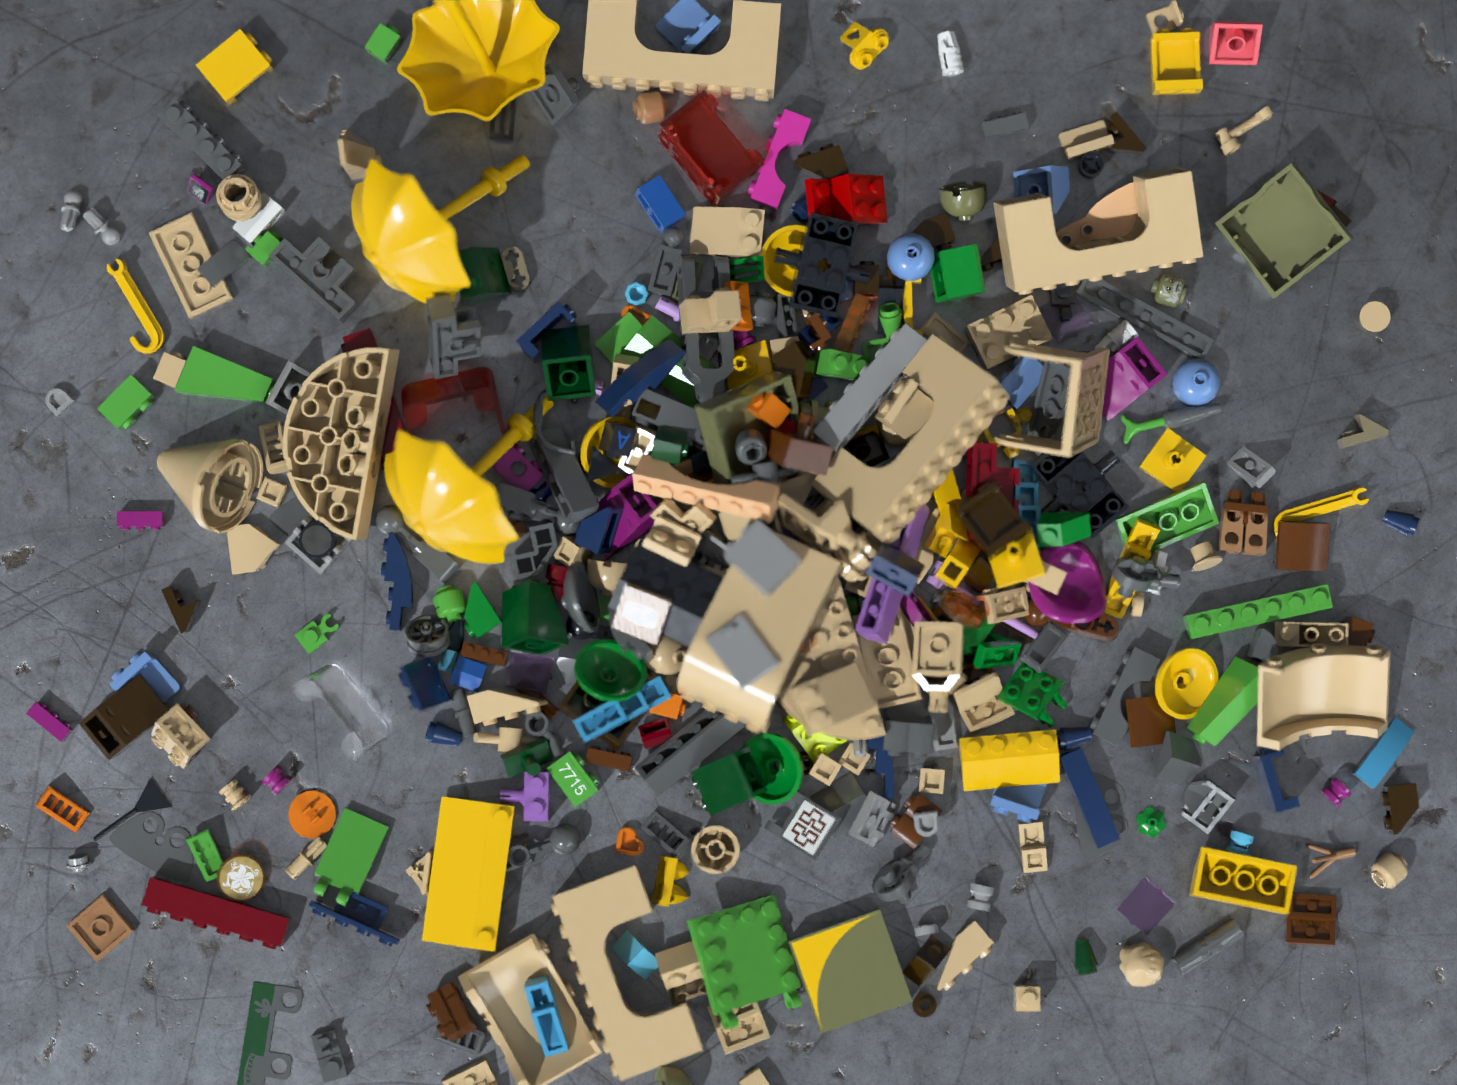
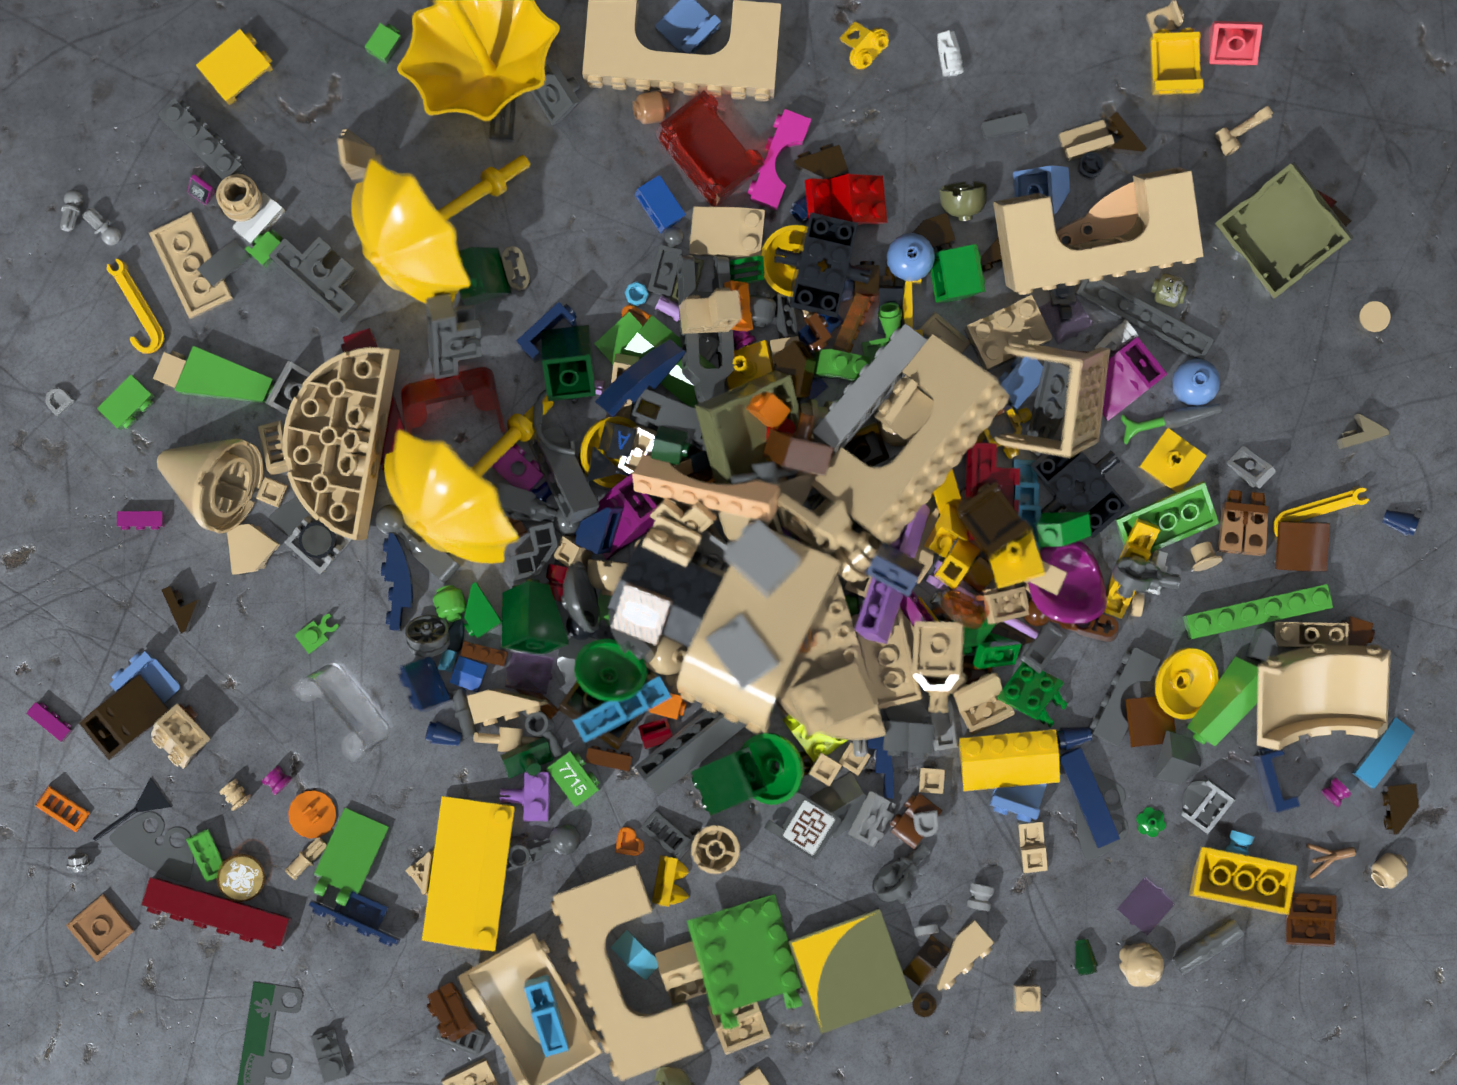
dark grey head [734,429,767,465] -> none

